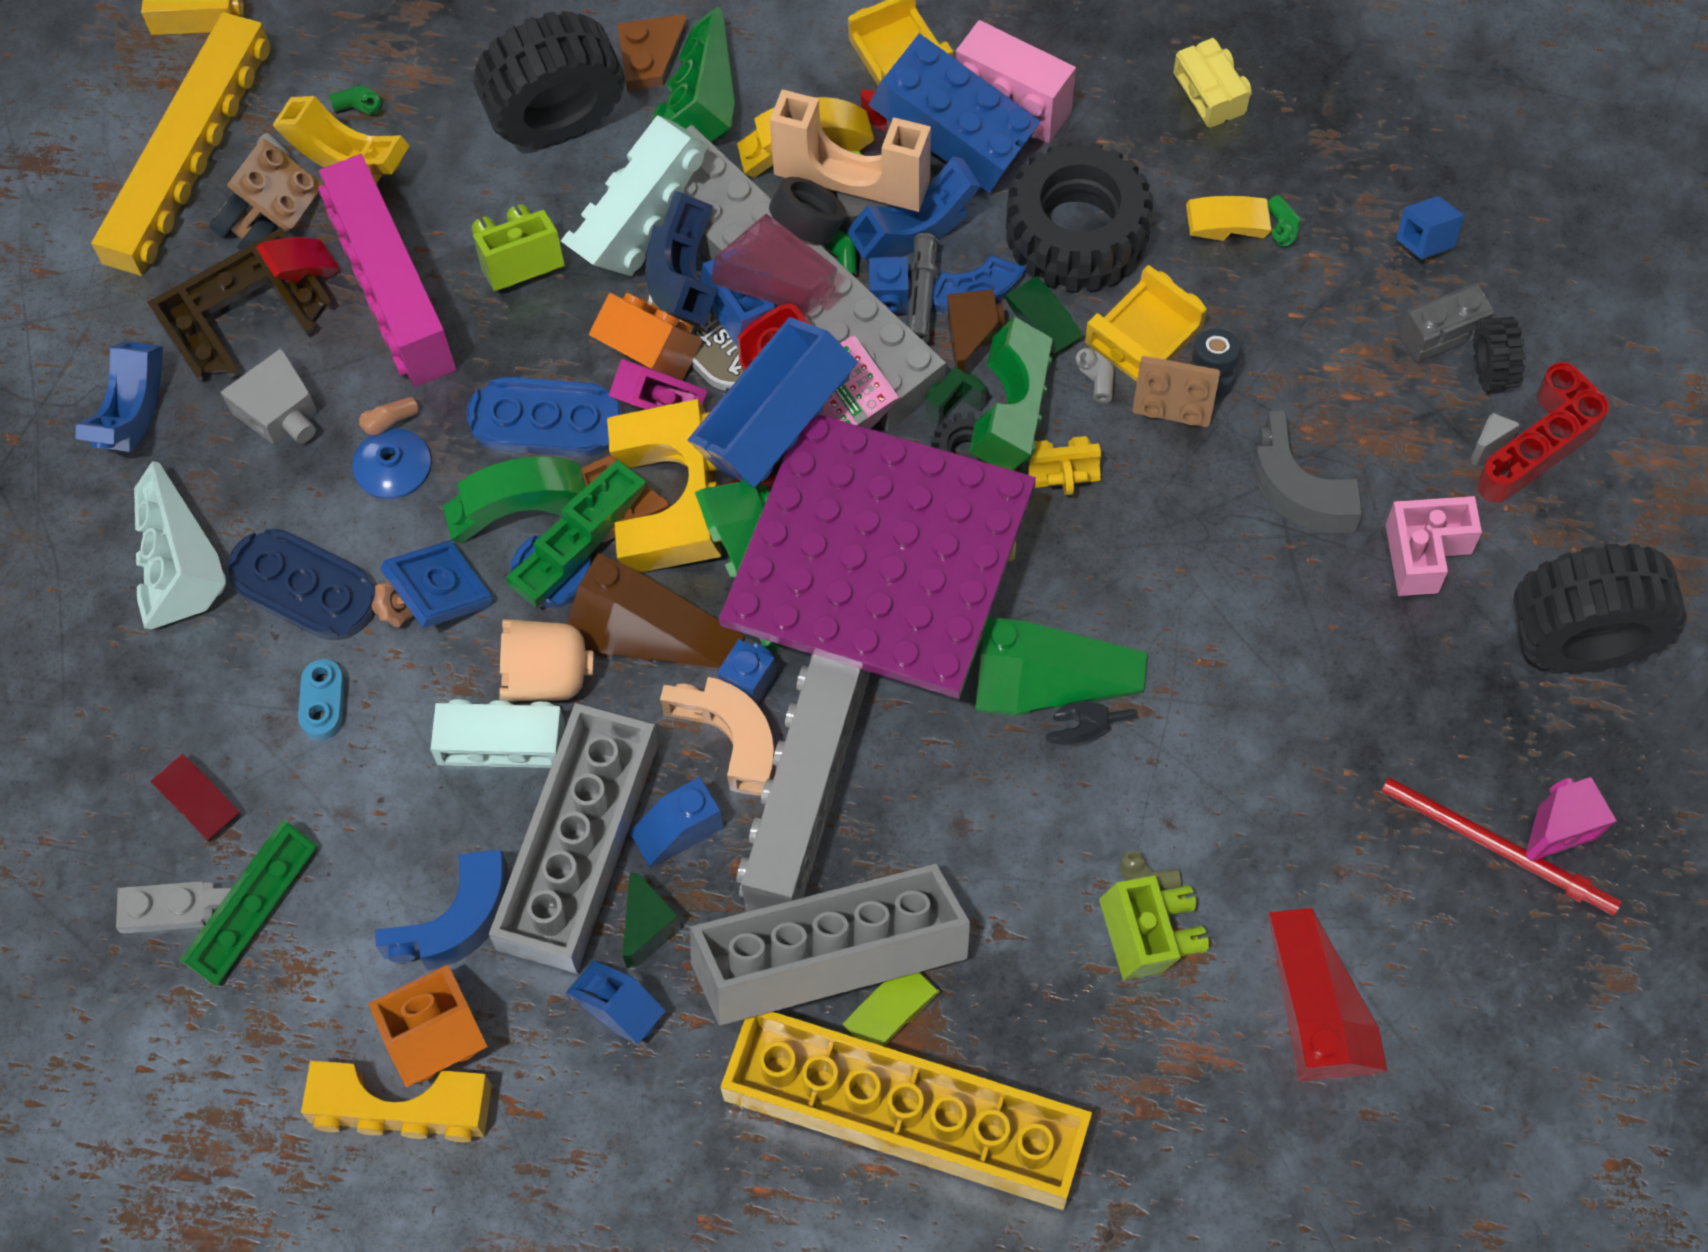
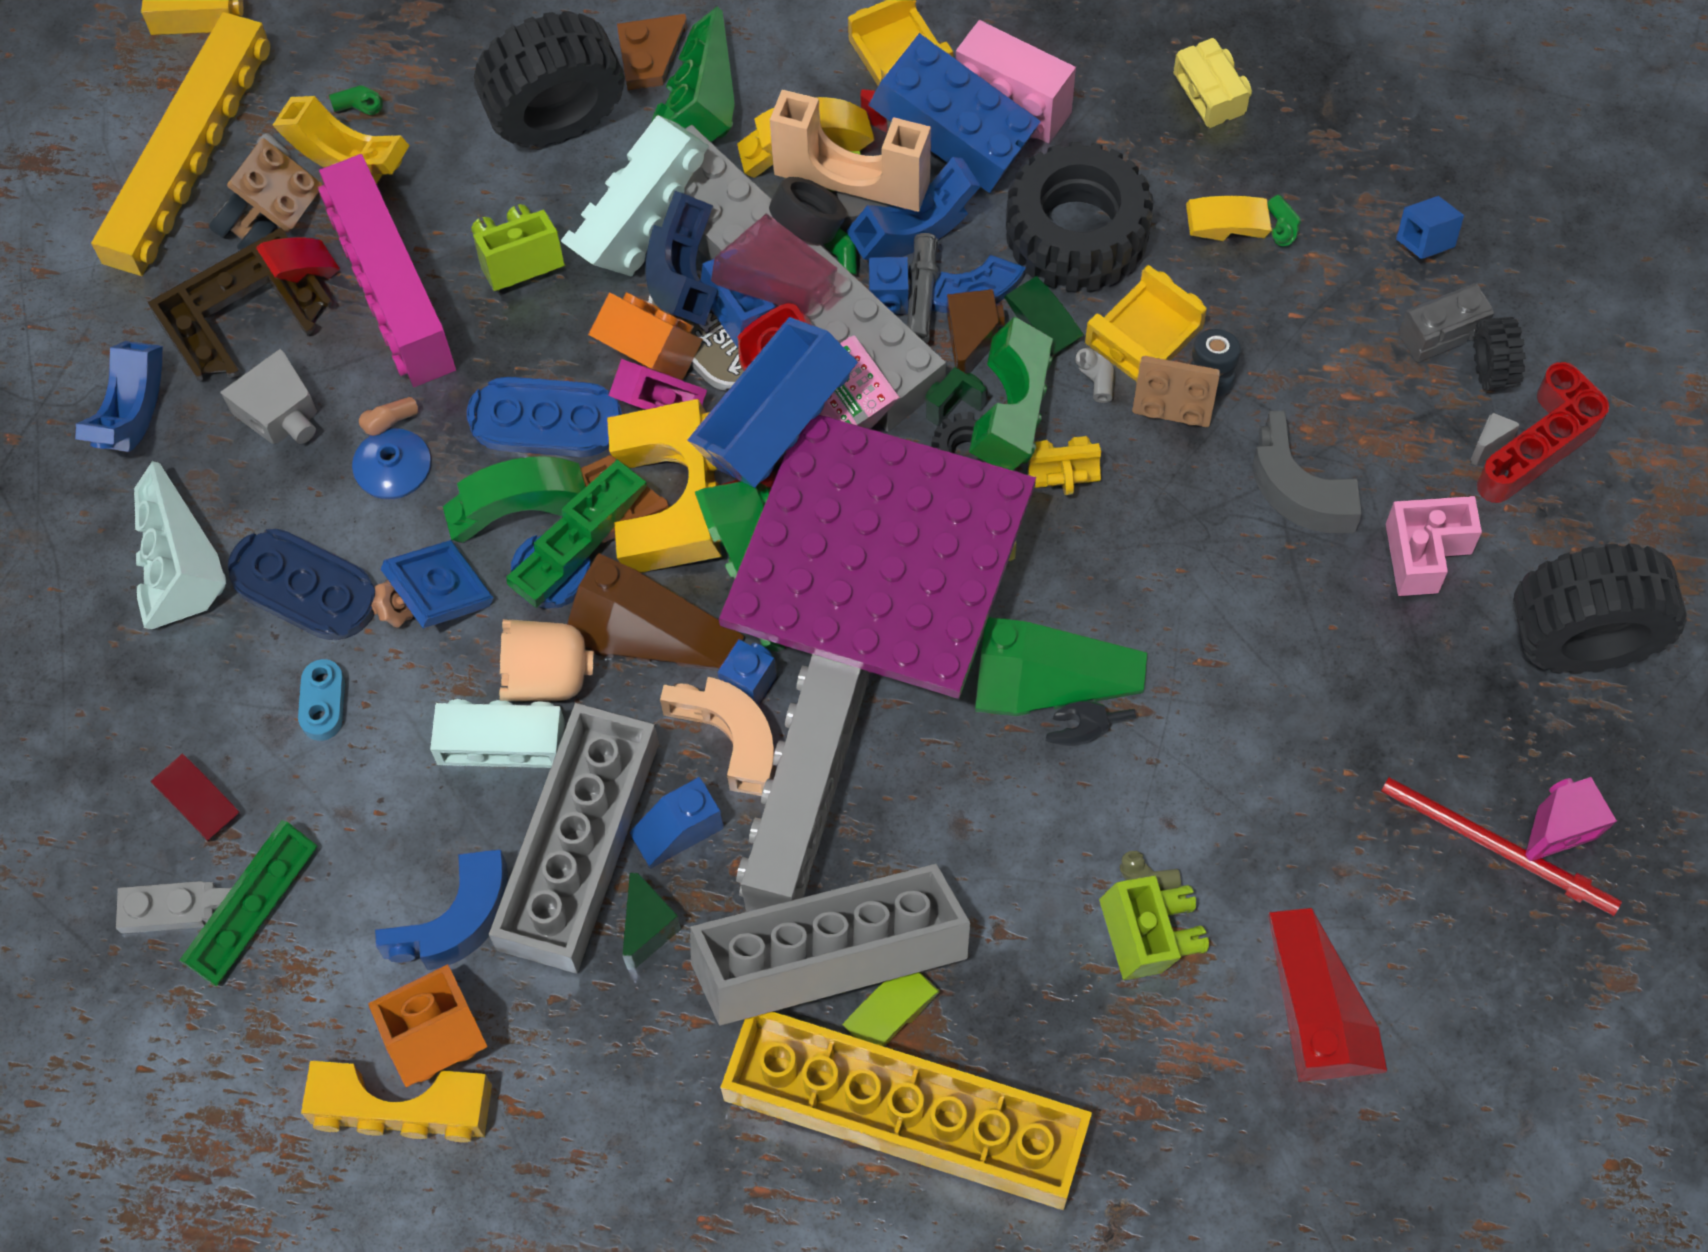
blue slope [566,960,666,1044] -> none

